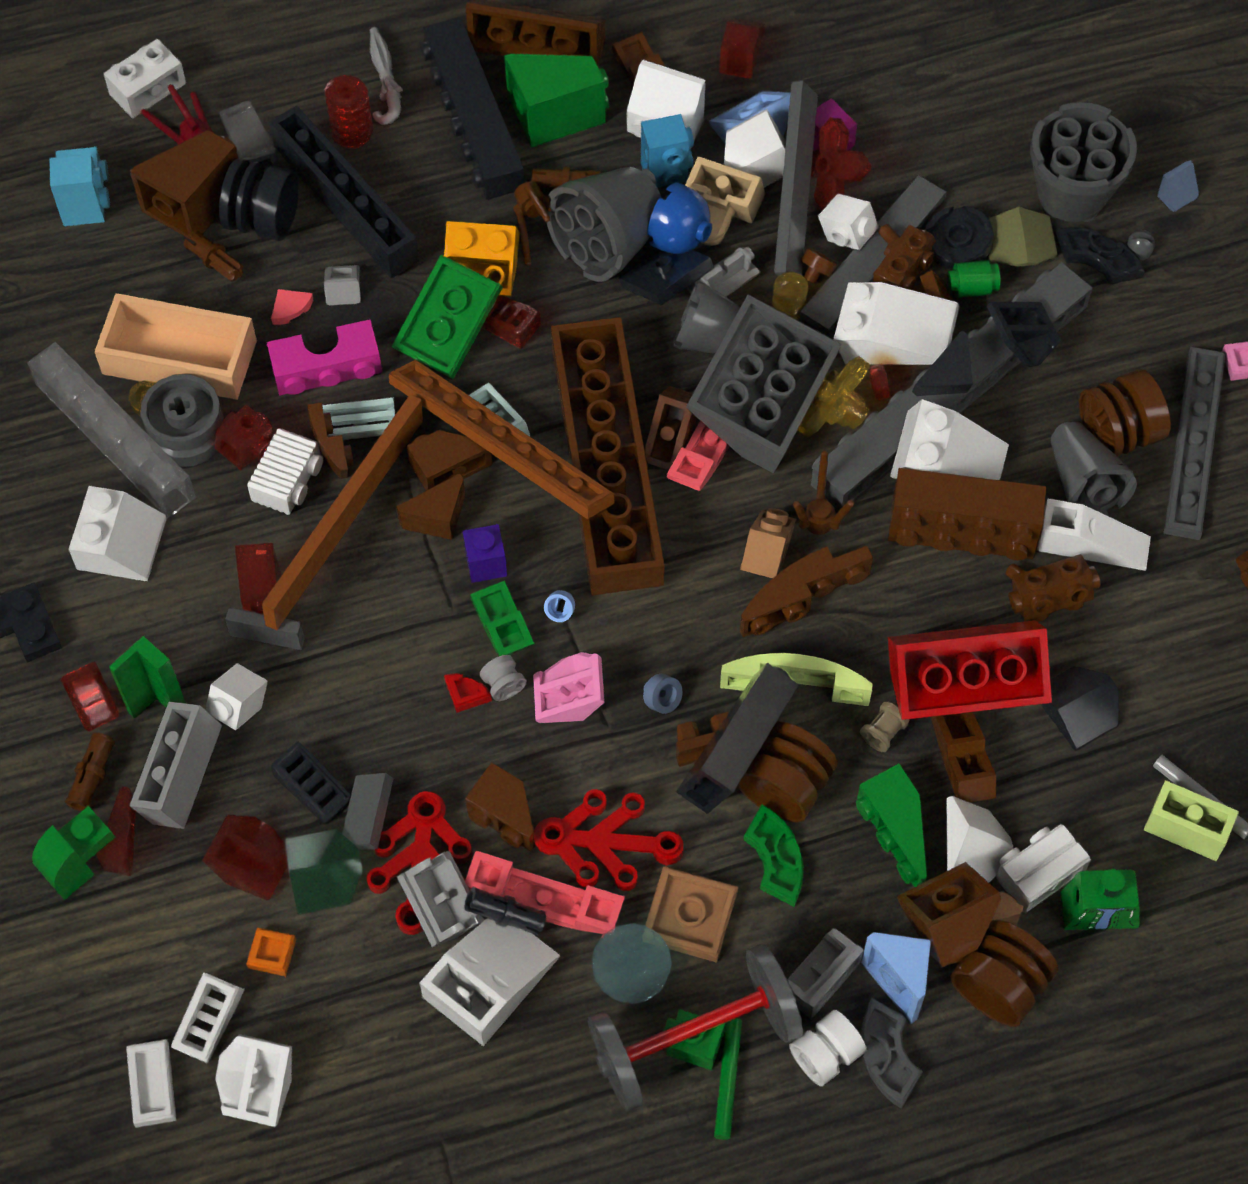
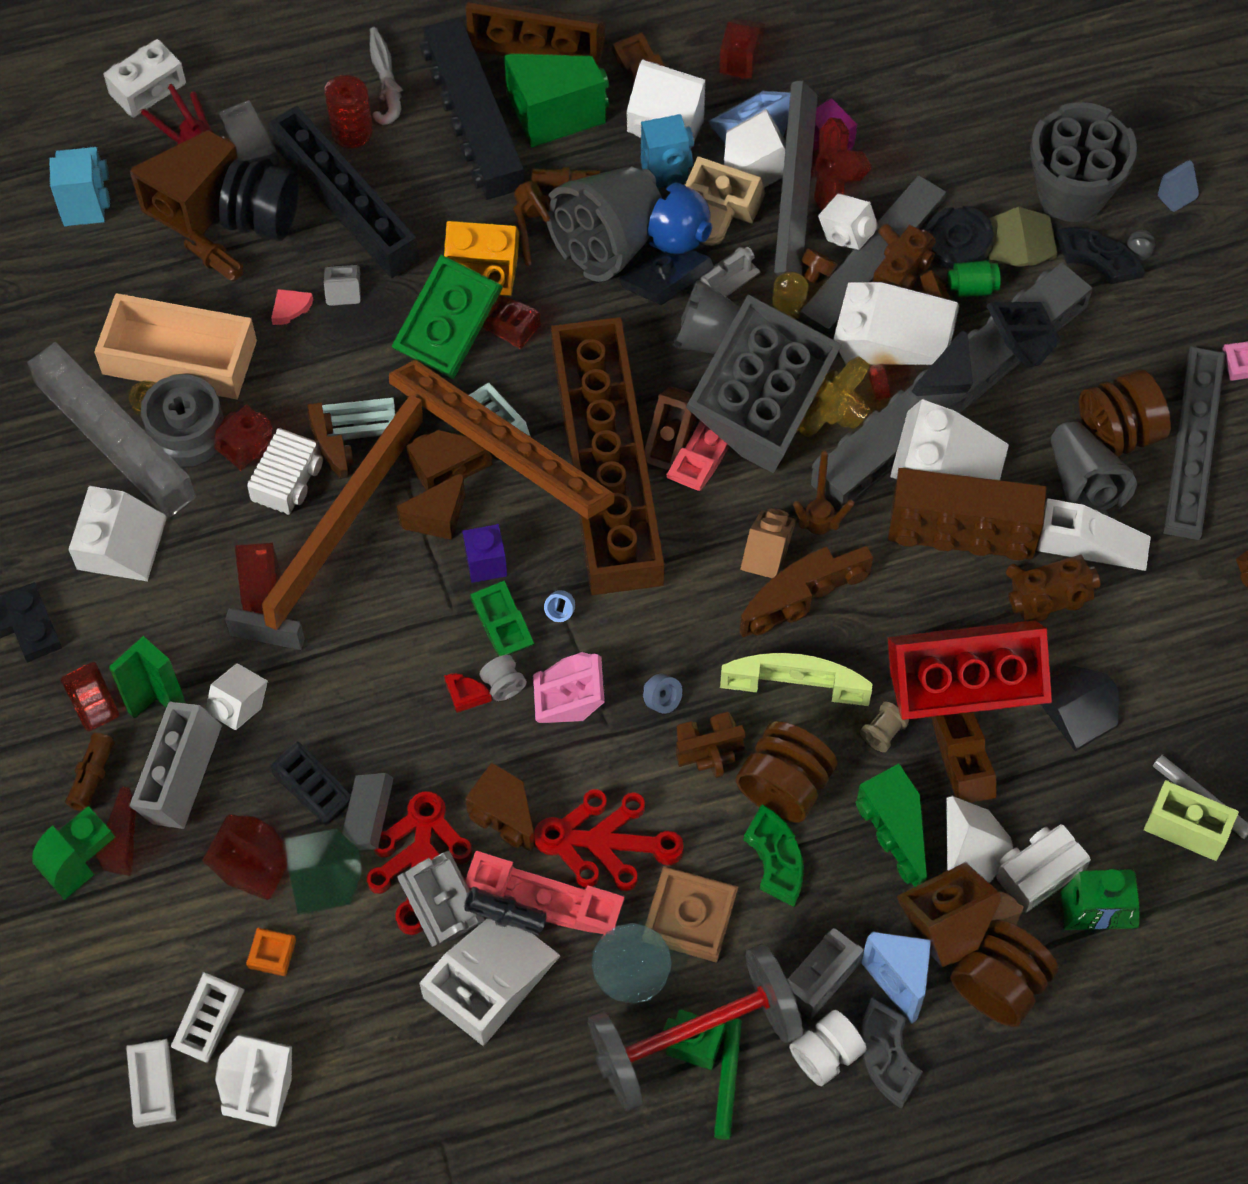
dark pink arch [267,319,382,396] -> none
black slope [676,662,799,814] -> none

